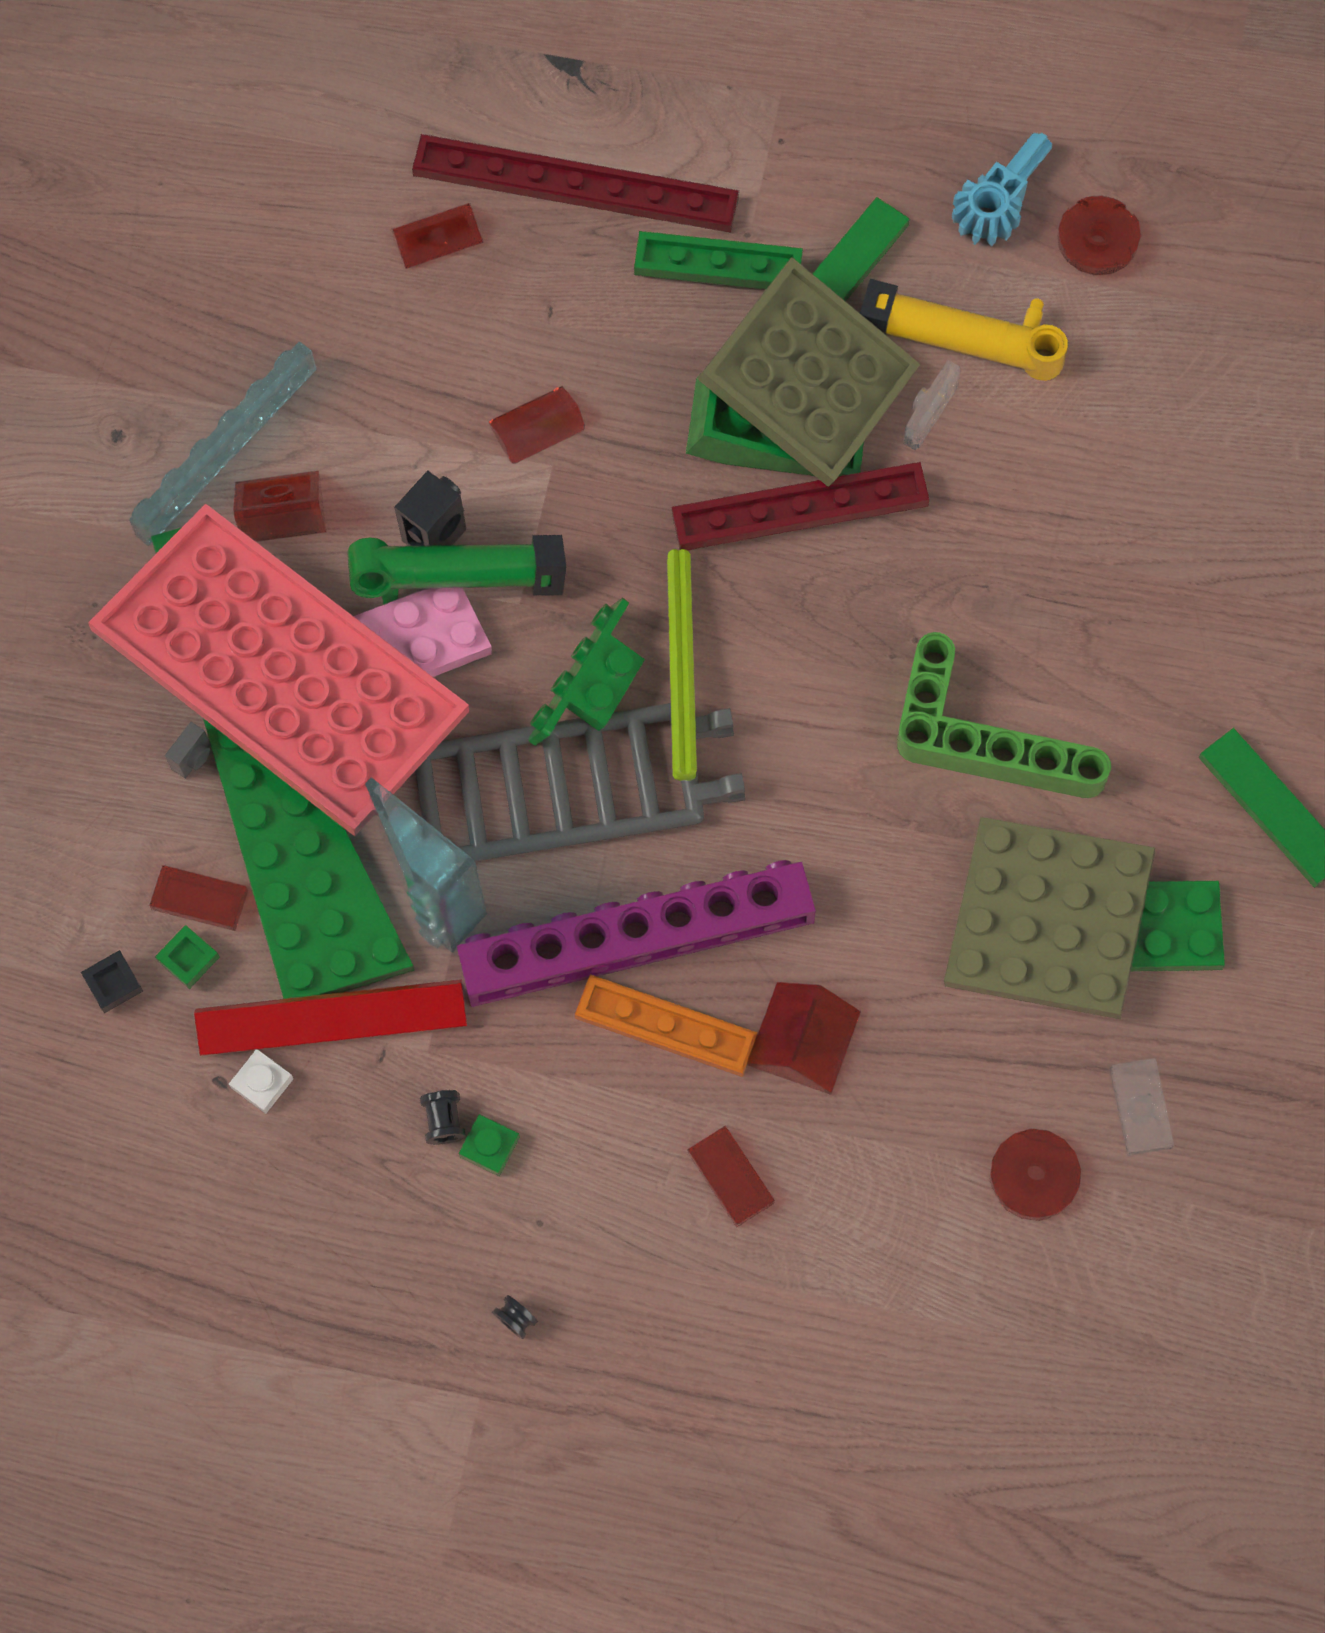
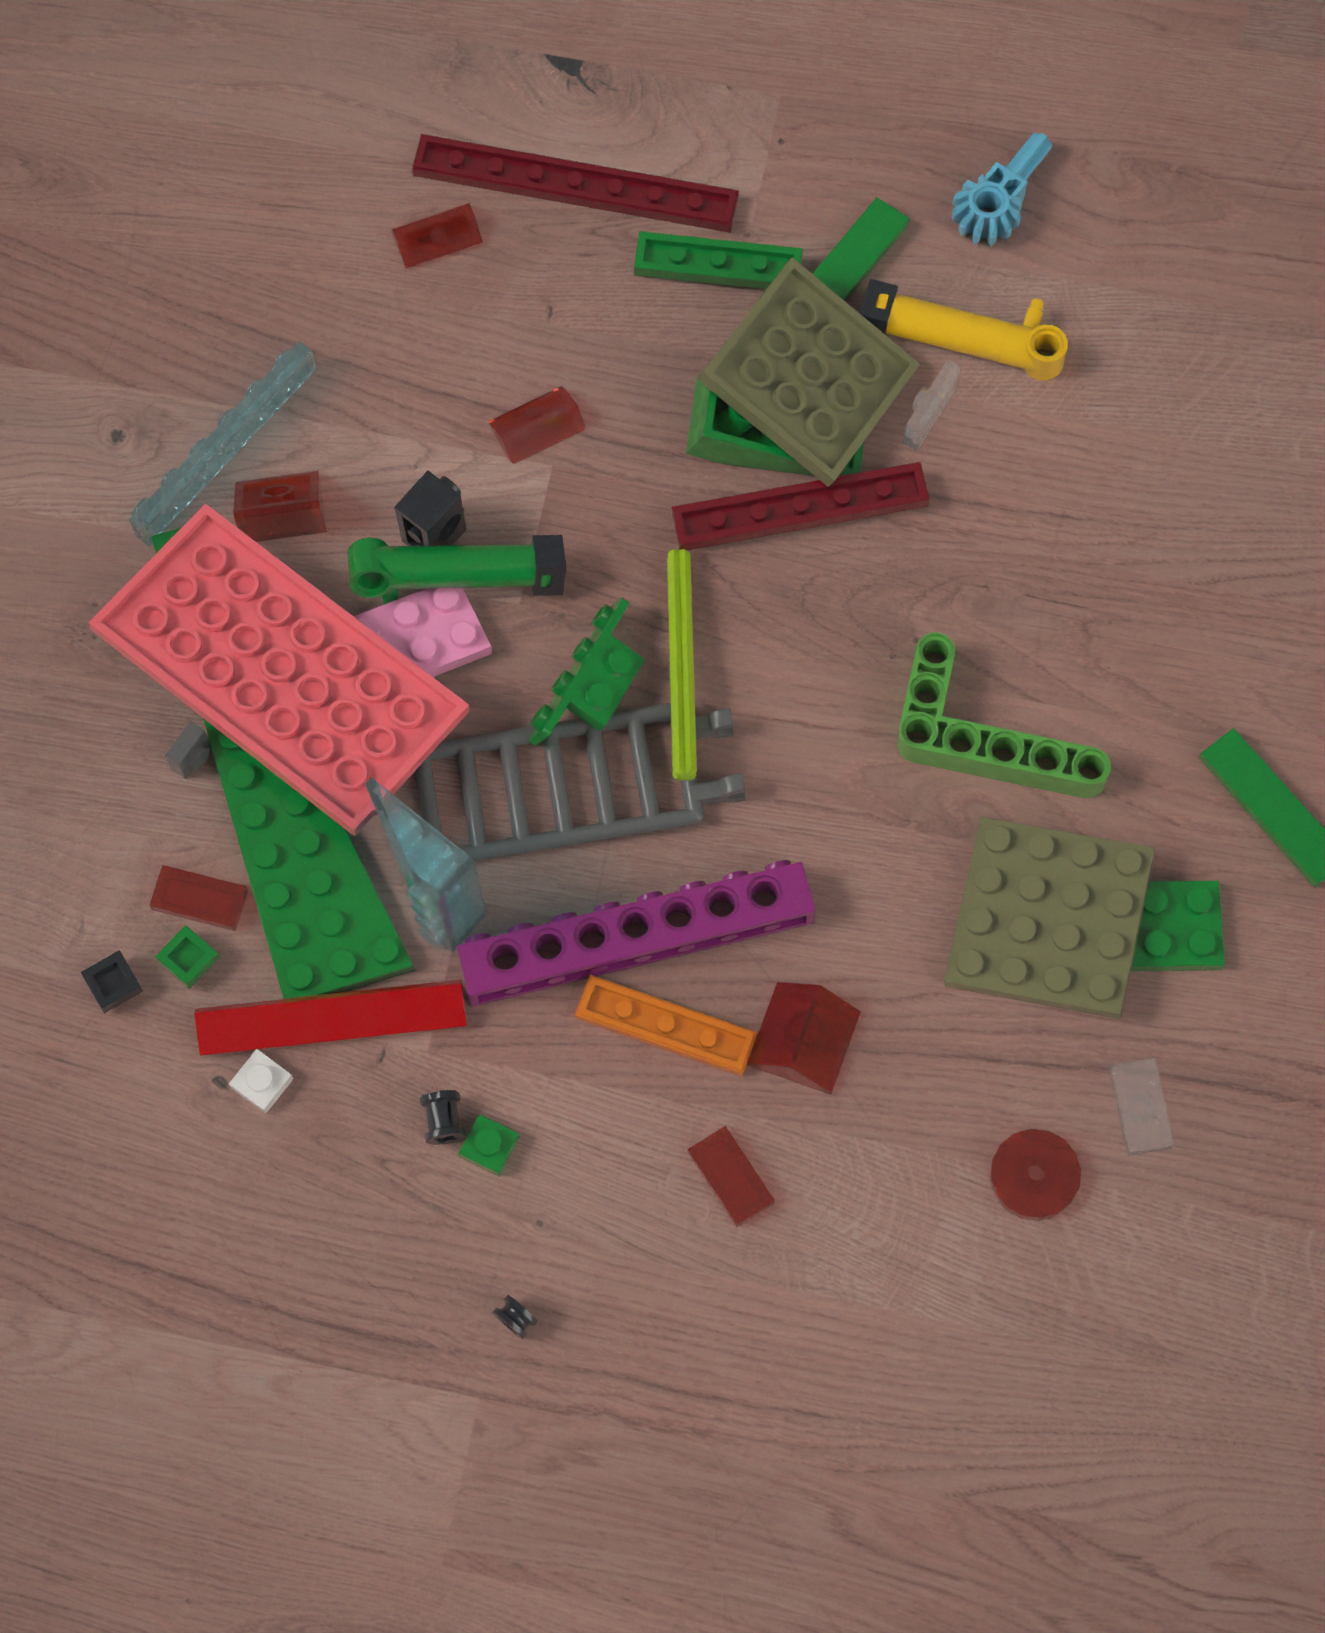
clear red plate [1057,196,1141,275] -> none

